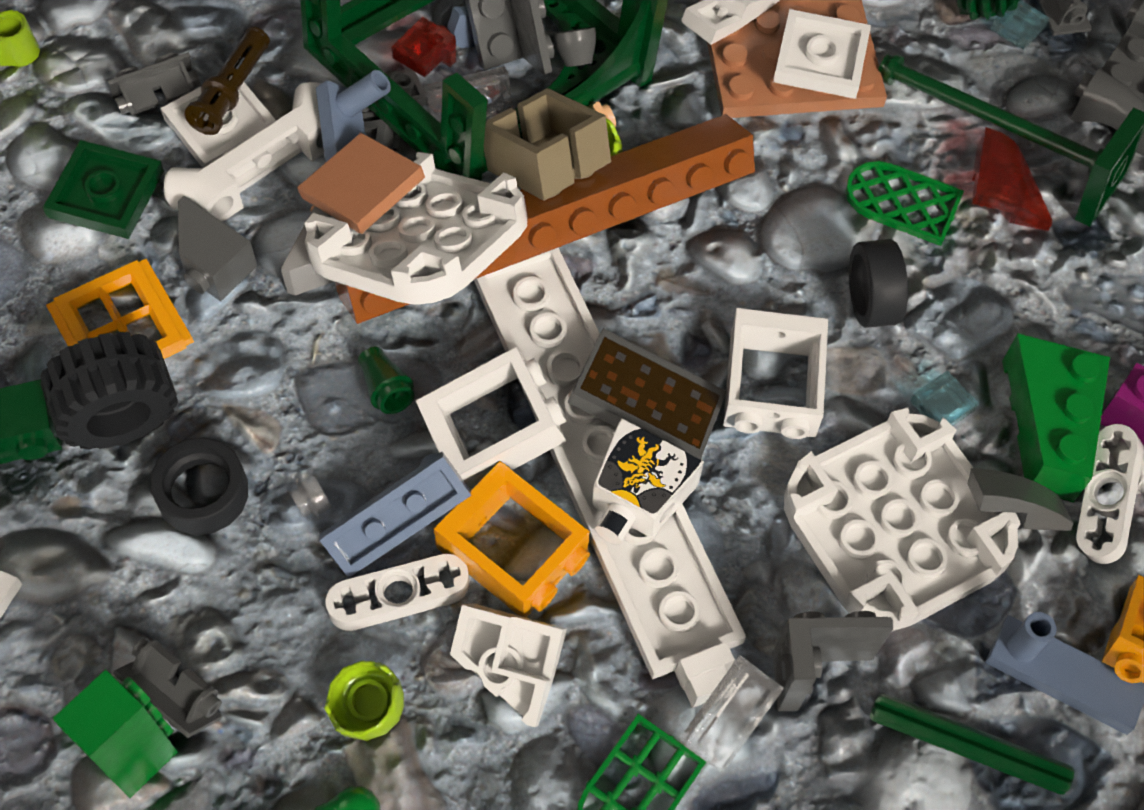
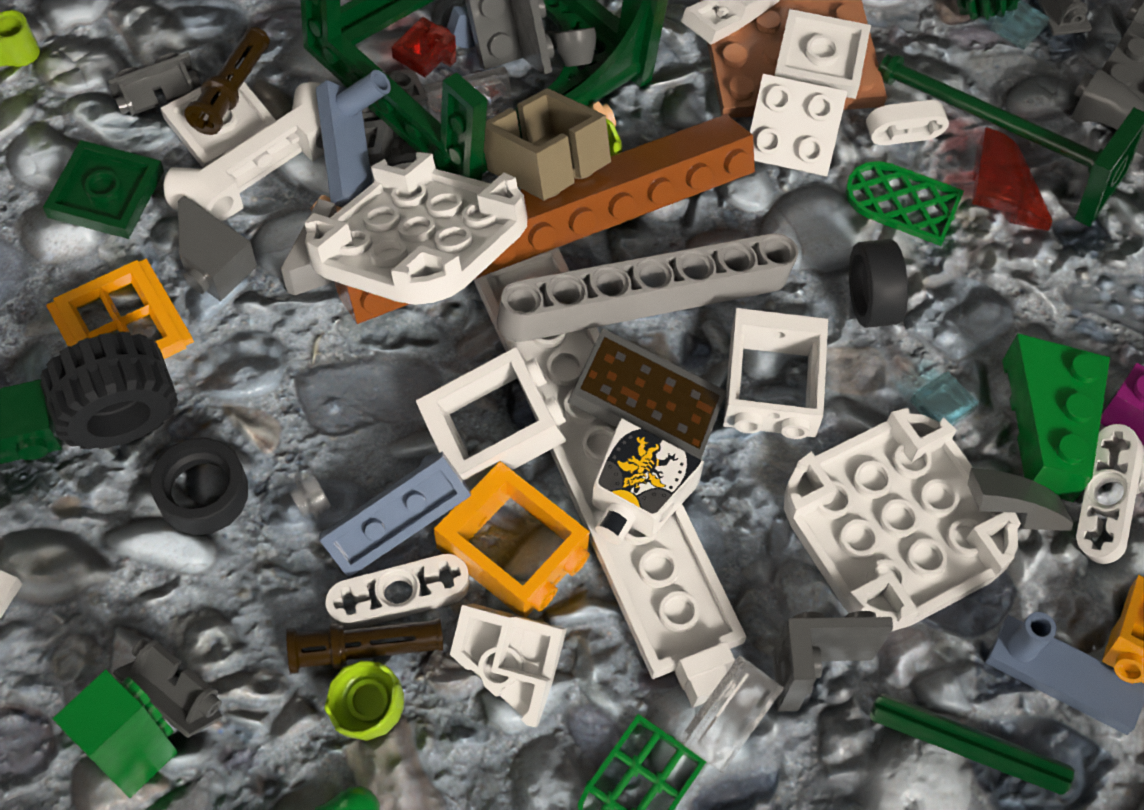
nougat tile [297,133,425,234] -> none
dark green cone [358,346,414,414] -> none
none -> dark brown pin [286,618,444,674]
none -> light grey beam [497,233,798,342]
none -> white plate [750,74,847,177]
none -> white beam [866,100,949,145]

